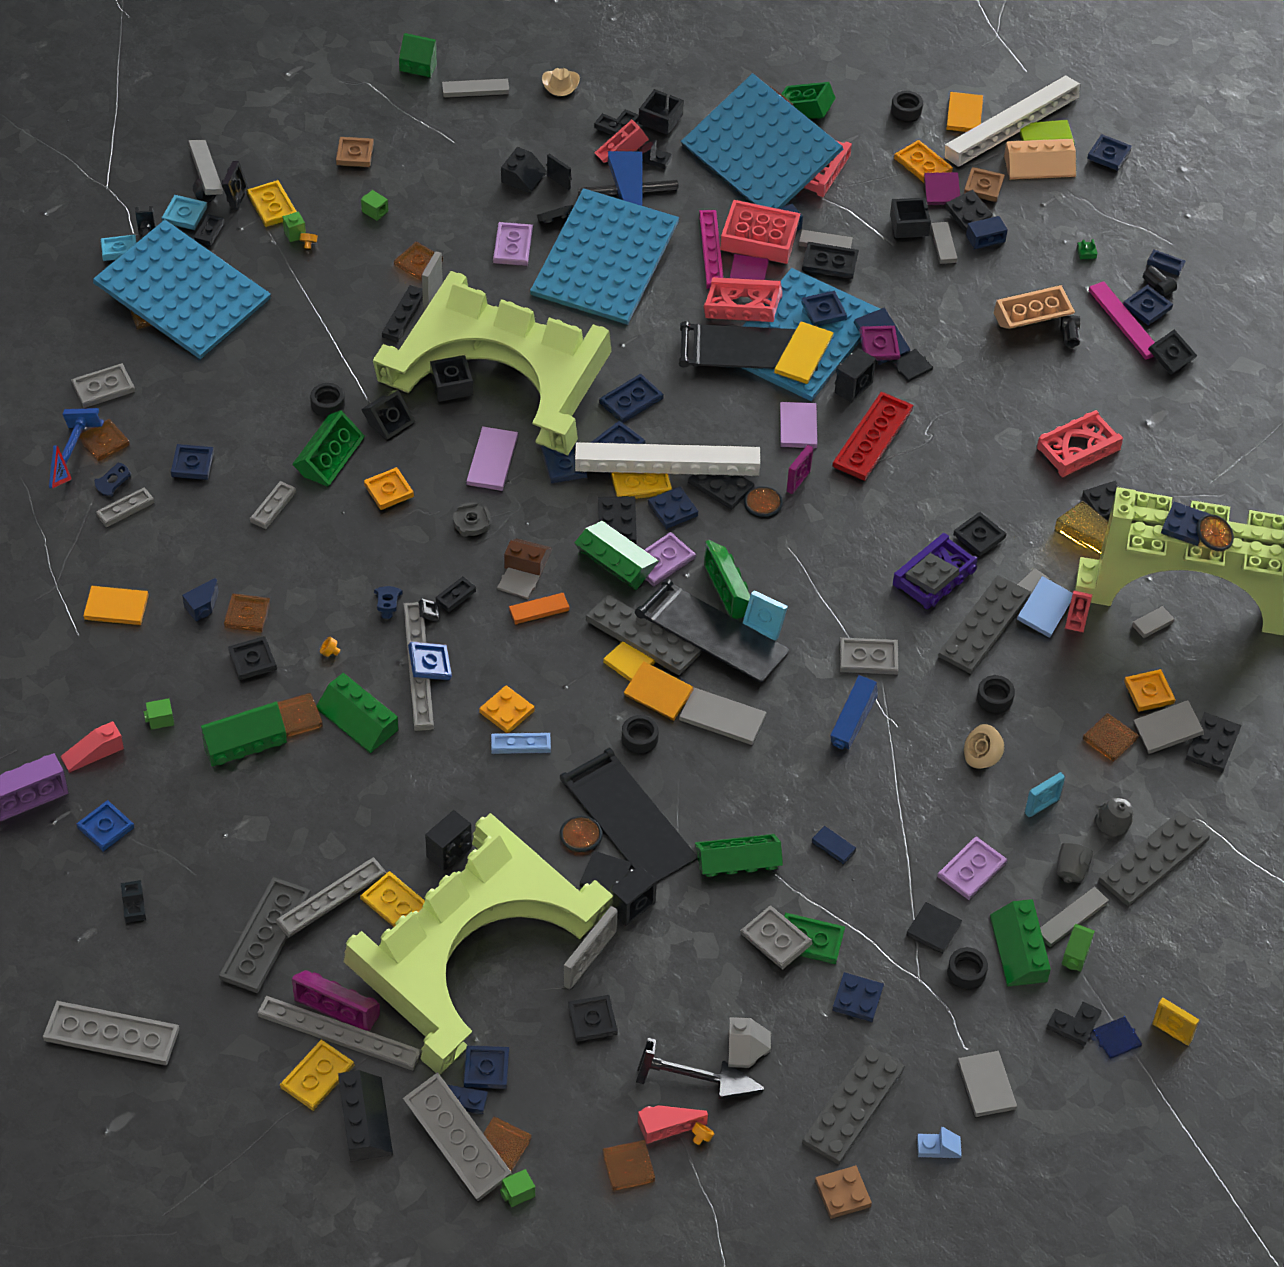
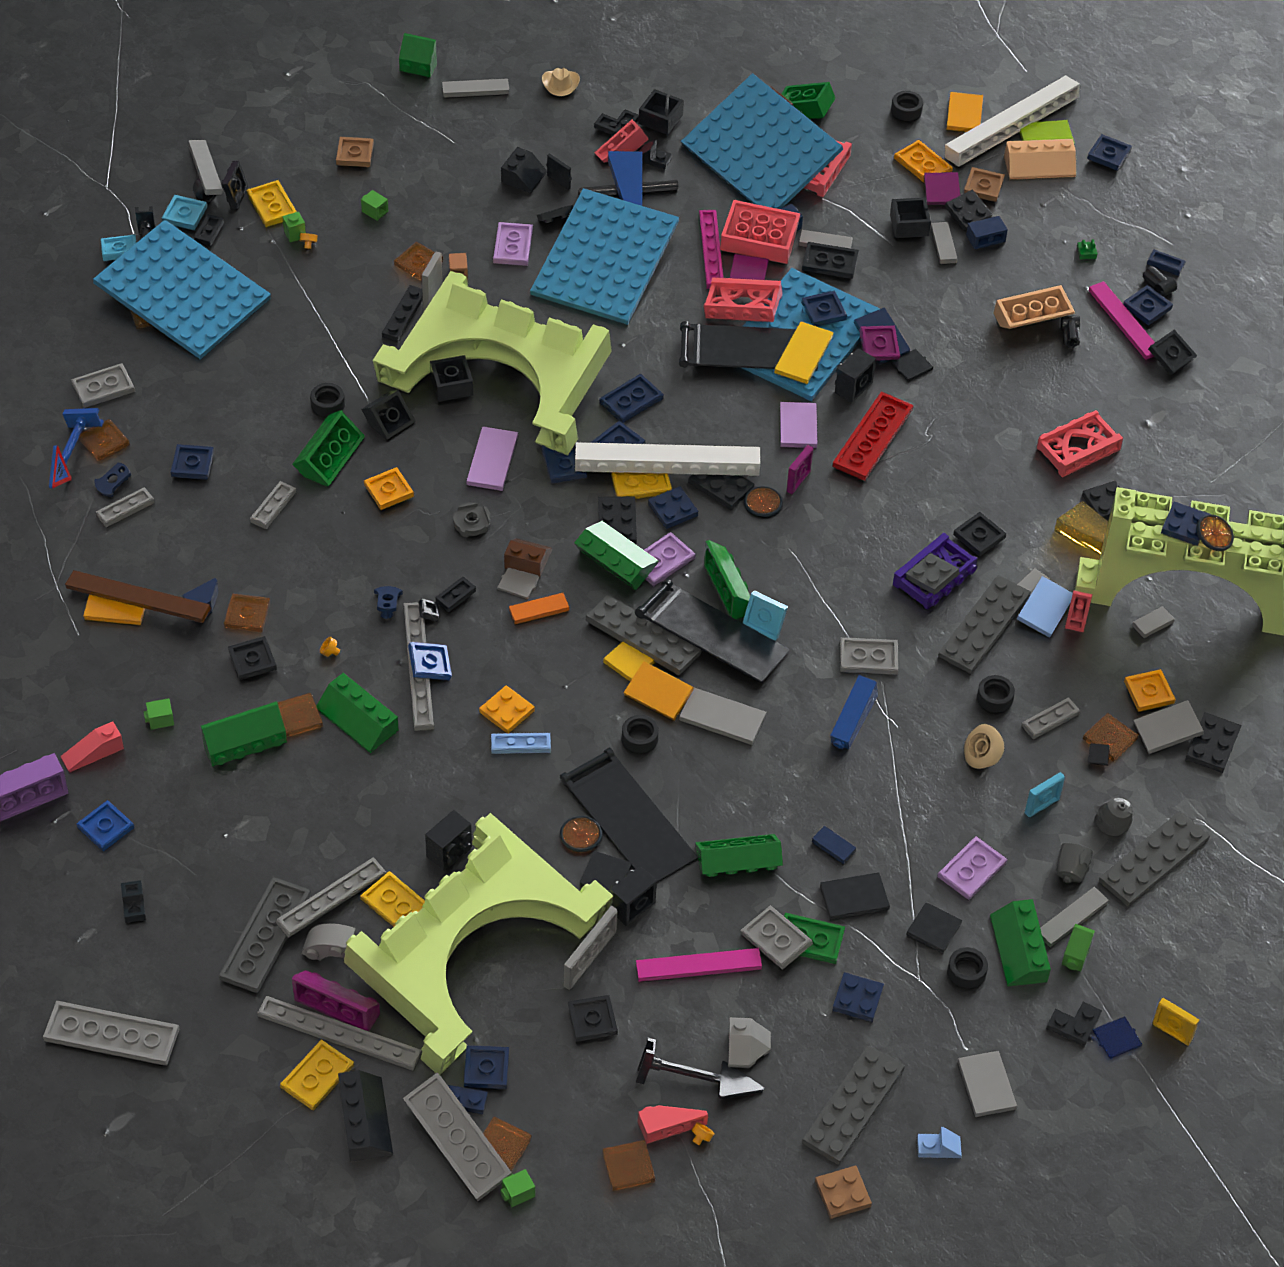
none -> reddish brown tile [65,570,211,623]
none -> light grey brick [301,924,355,961]
none -> nougat brick [449,253,468,280]
none -> dark pink tile [636,948,762,982]
none -> black tile [820,872,890,920]
none -> light grey tile [1022,697,1080,740]
none -> black tile [1088,743,1110,766]

